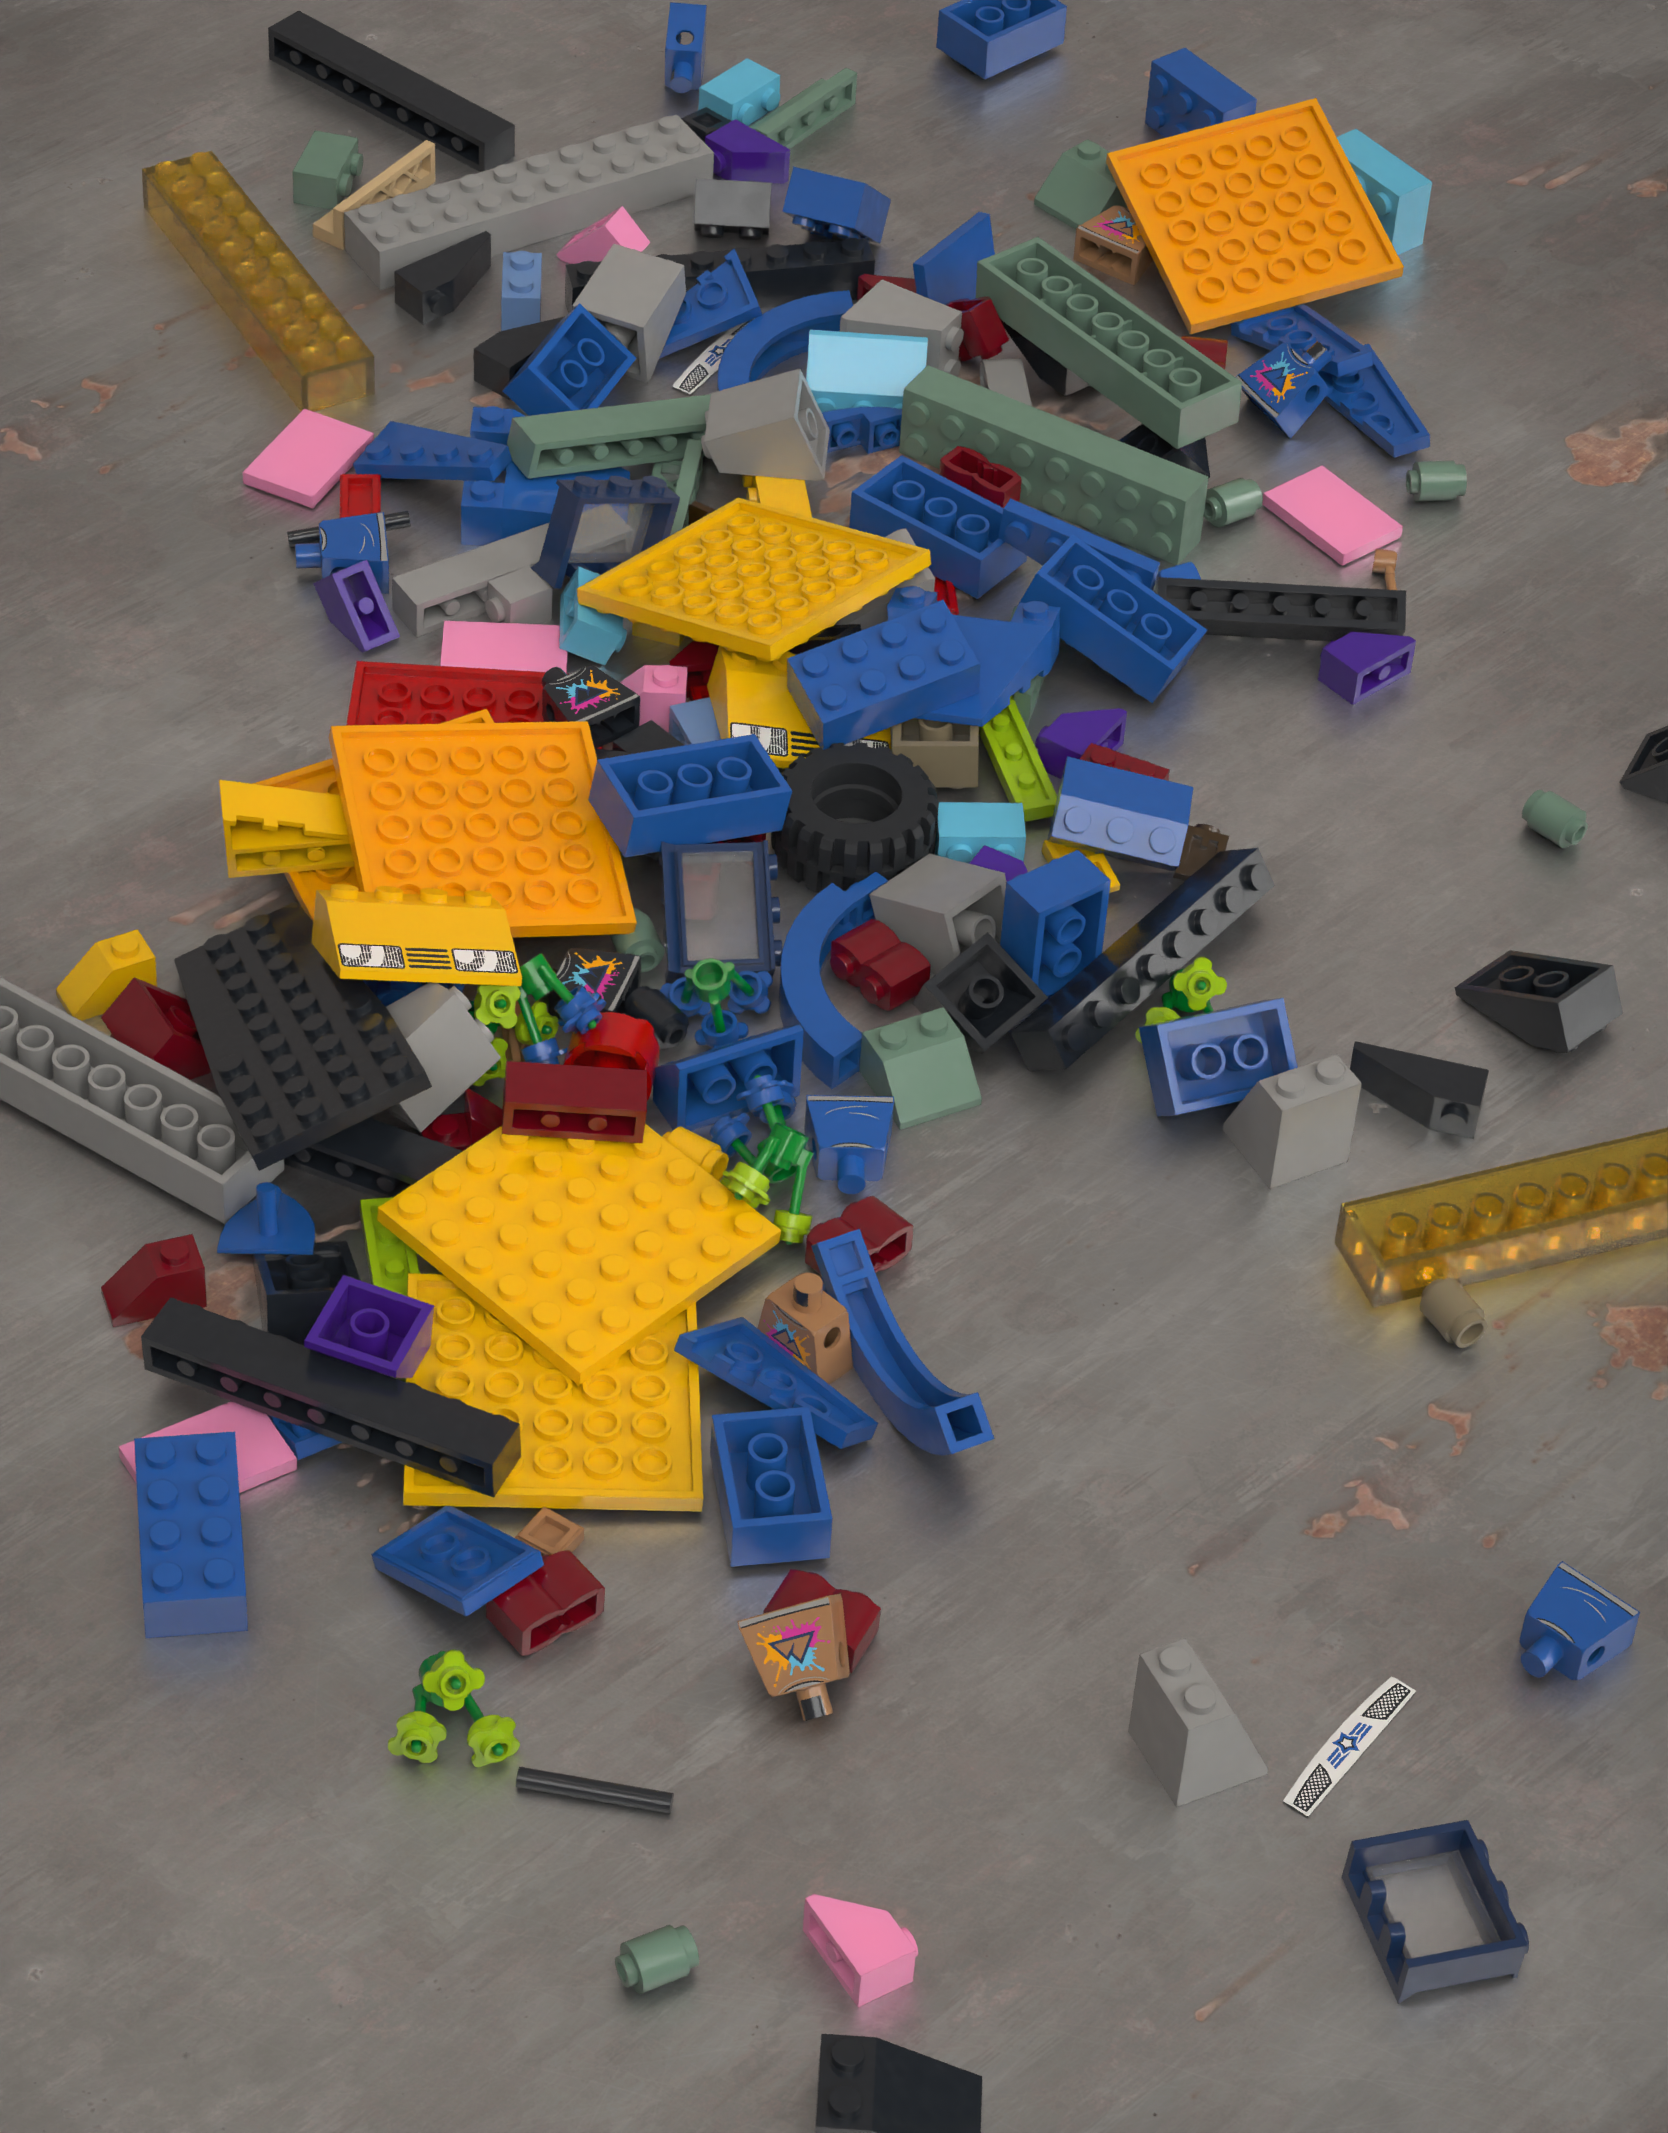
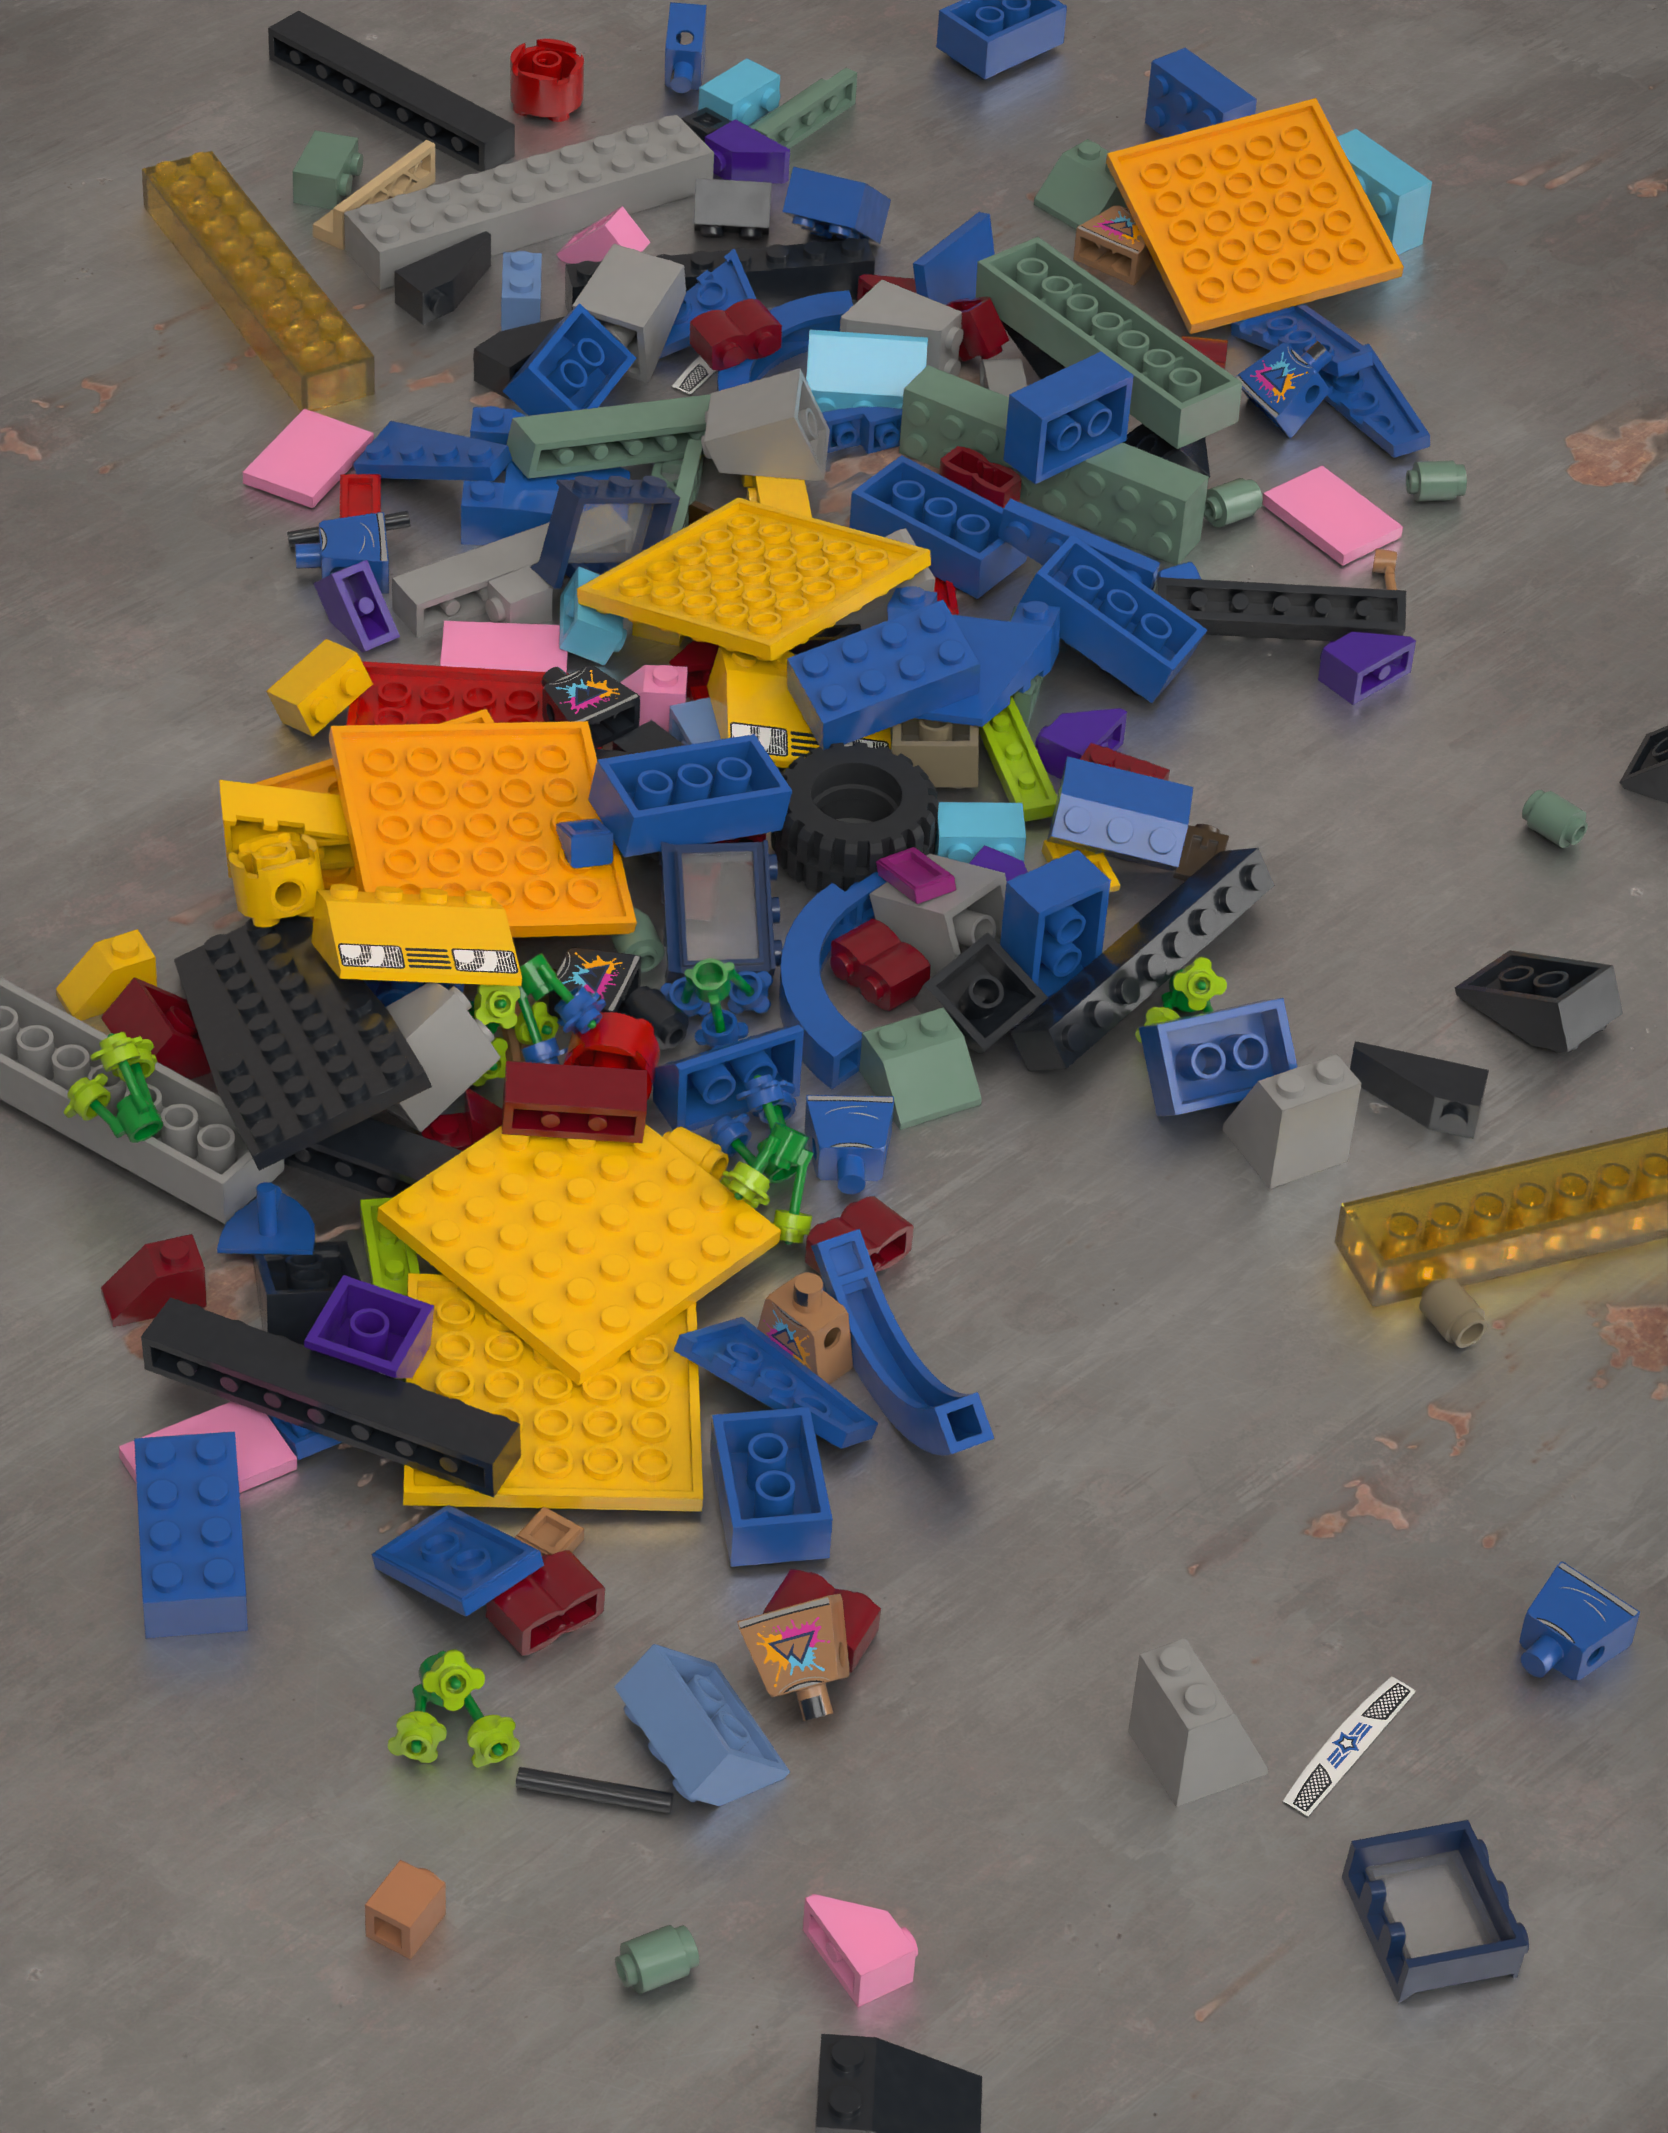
none -> plant [63,1032,164,1143]
none -> yellow brick [228,833,324,927]
none -> yellow brick [266,639,373,737]
none -> nougat brick [365,1860,446,1960]
none -> red brick [510,39,584,122]
none -> blue slope [556,818,613,868]
none -> medium blue slope [614,1644,790,1807]
none -> dark red brick [690,299,782,370]
none -> magenta tile [876,847,956,904]
none -> blue brick [1003,352,1134,484]

